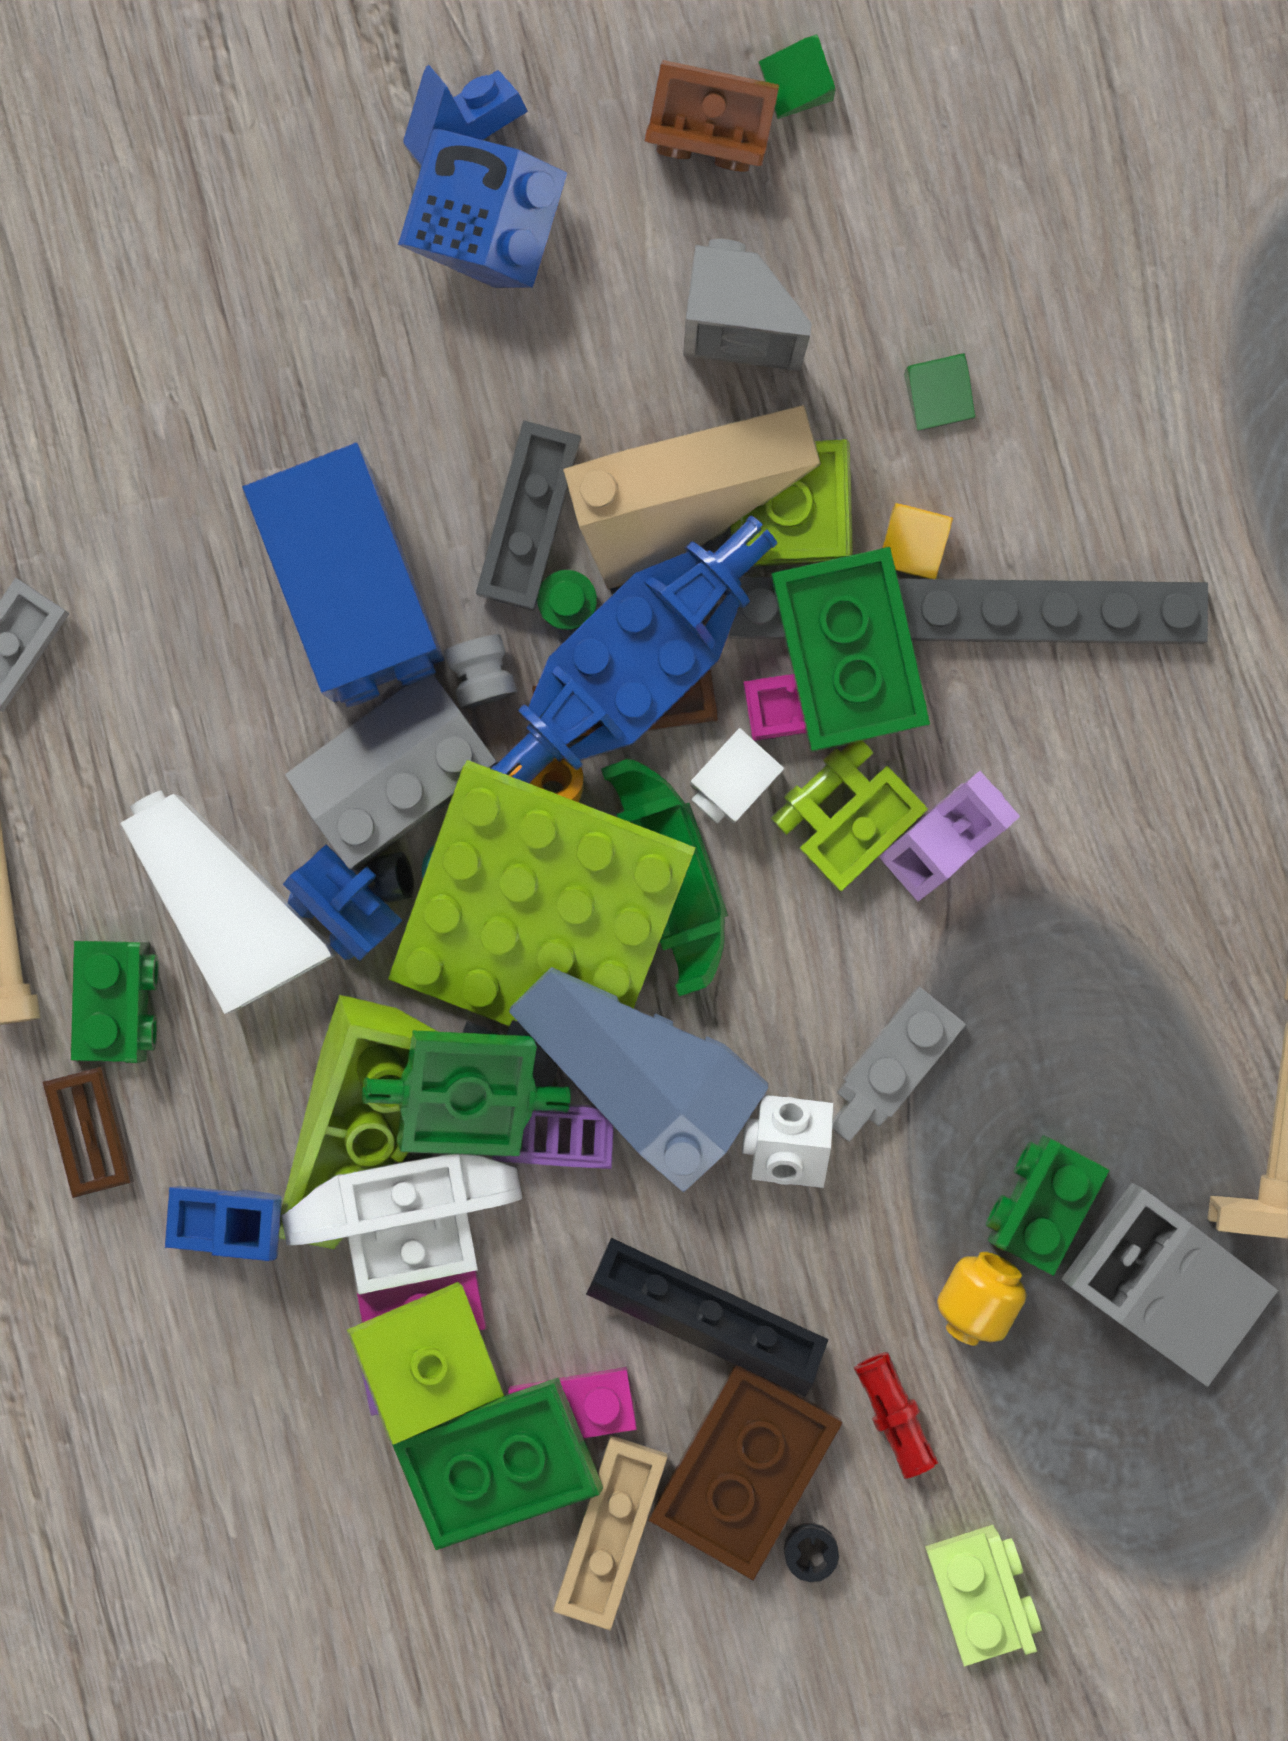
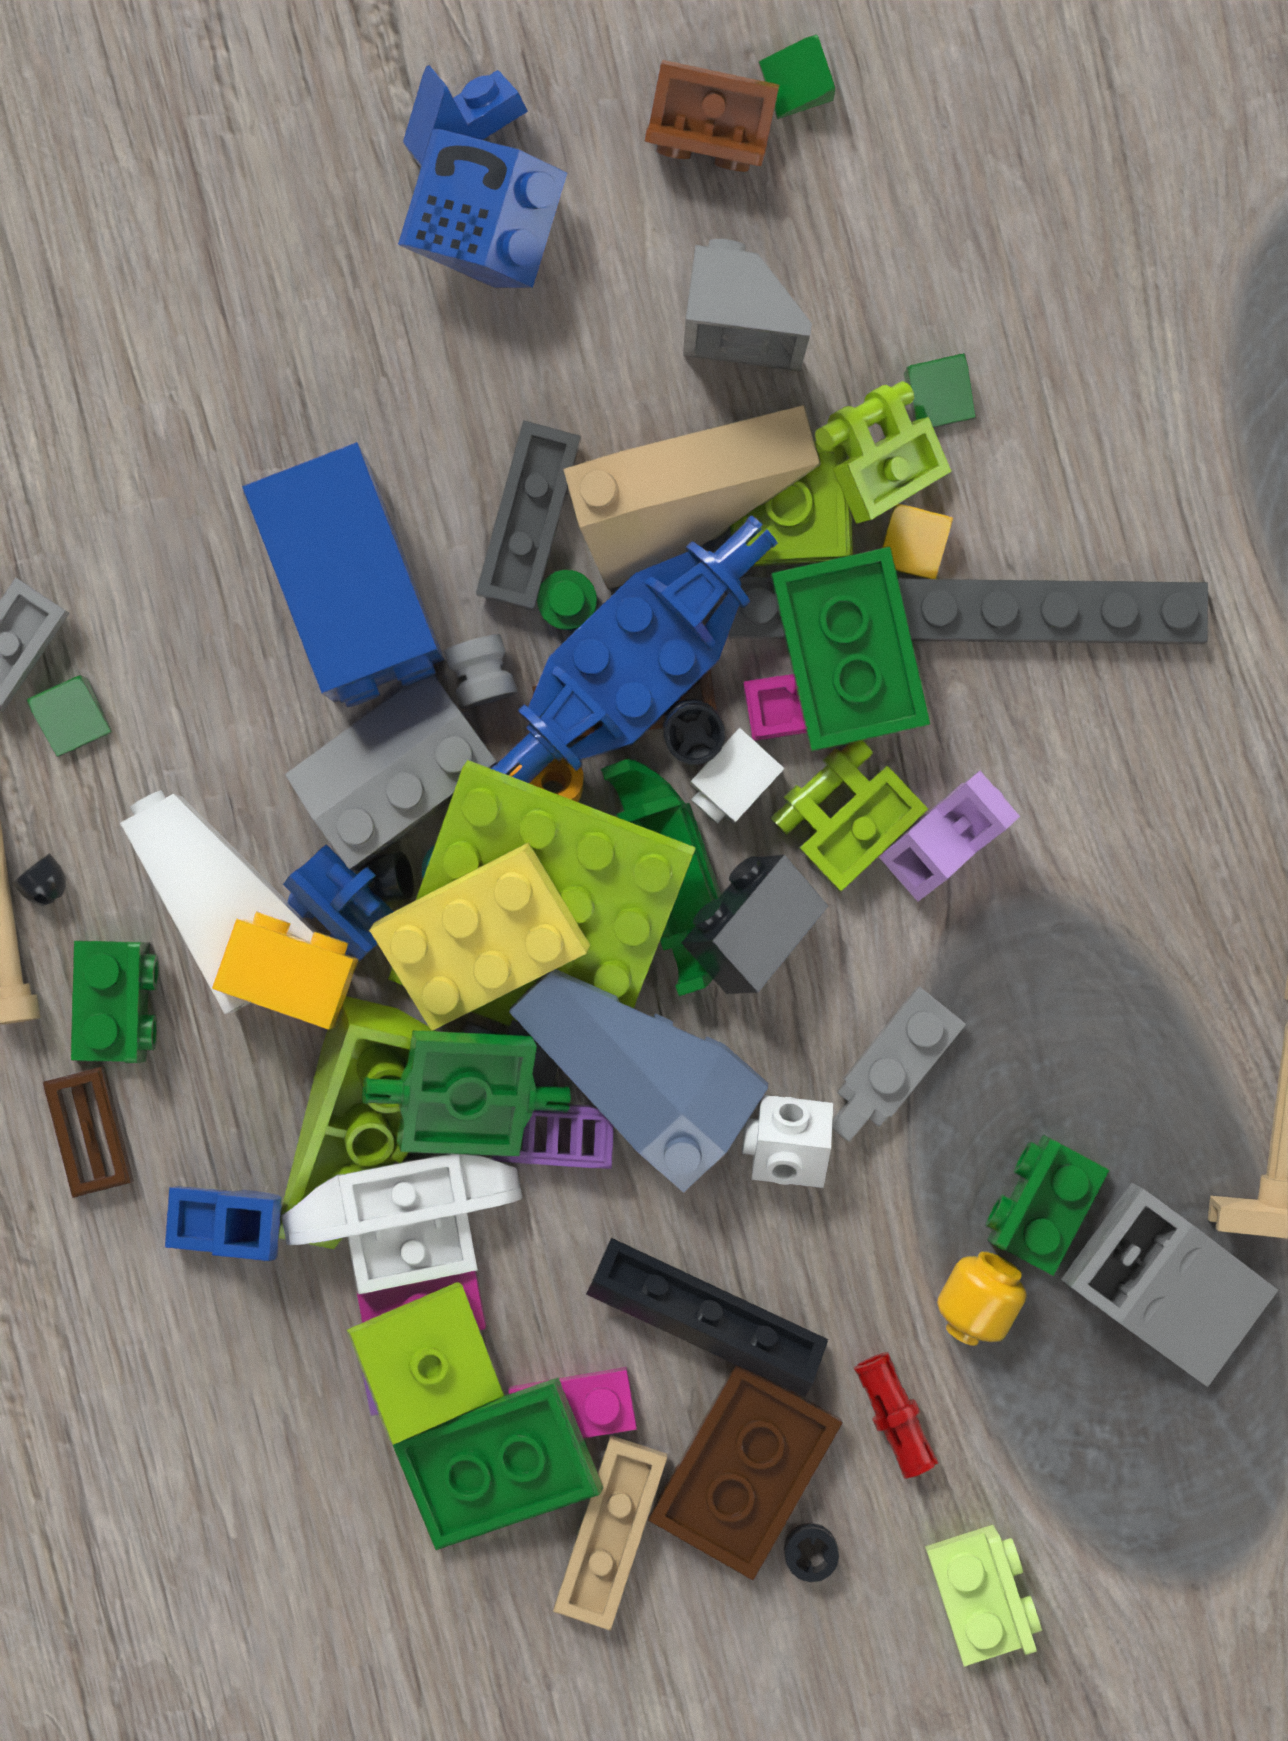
none -> black hinge [12,853,66,906]
none -> green slope [26,675,112,757]
none -> yellow brick [212,911,359,1030]
none -> light yellow plate [369,842,590,1031]
none -> black wheel [663,699,725,765]
none -> brick [681,854,829,994]
none -> lime plate [815,381,952,523]

